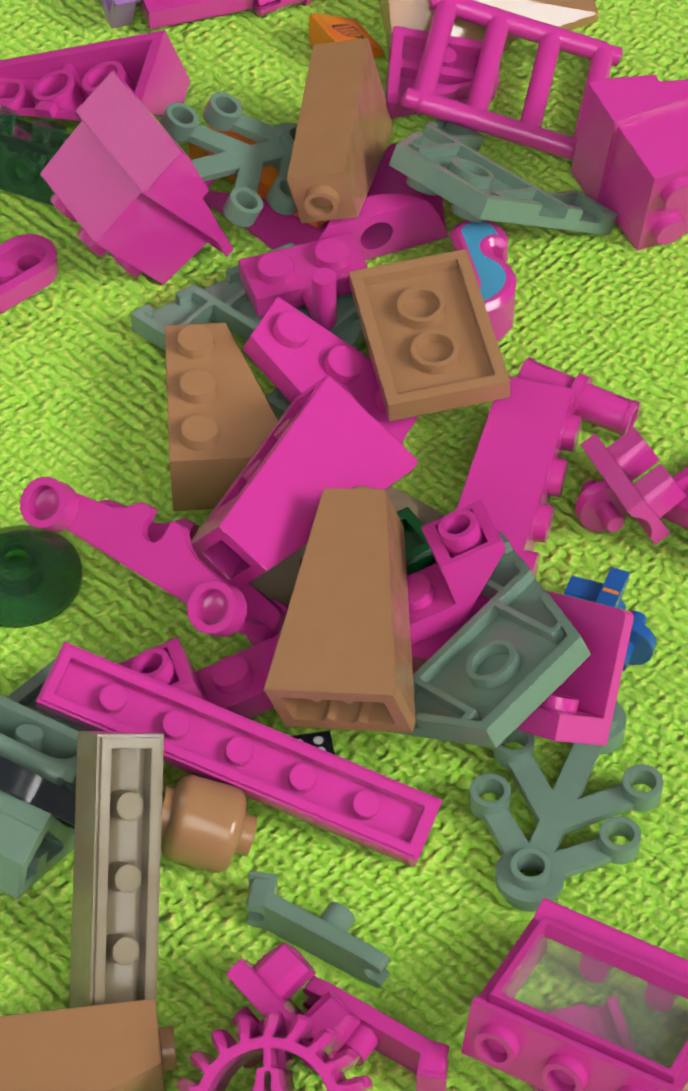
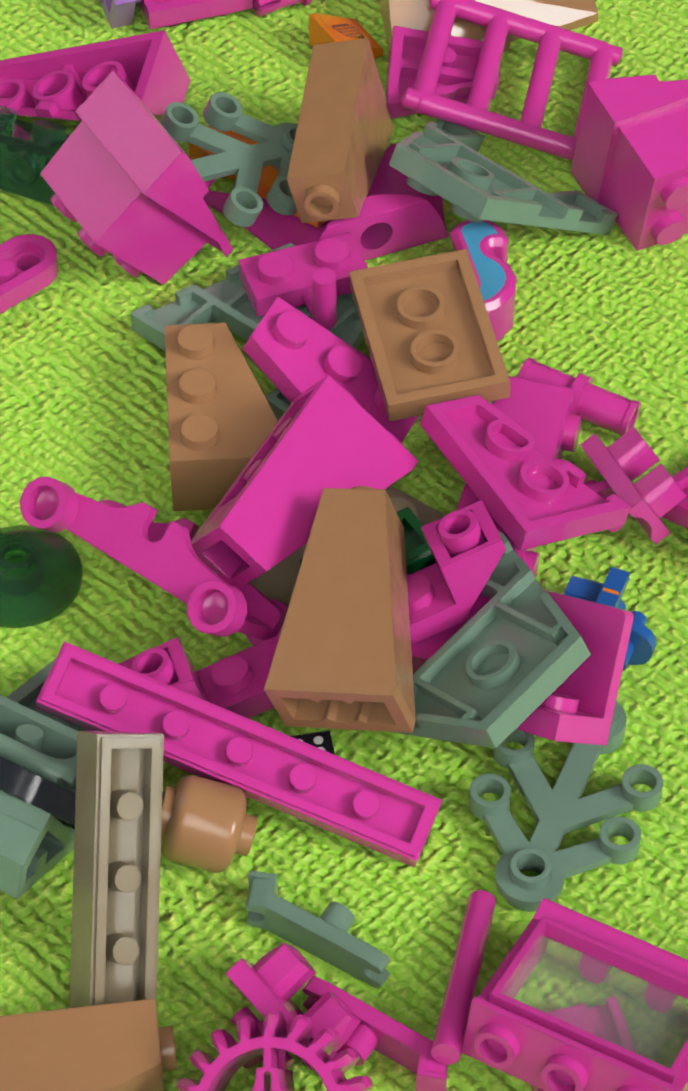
none -> dark pink wing [420,395,631,551]
none -> dark pink bar [431,890,496,1065]

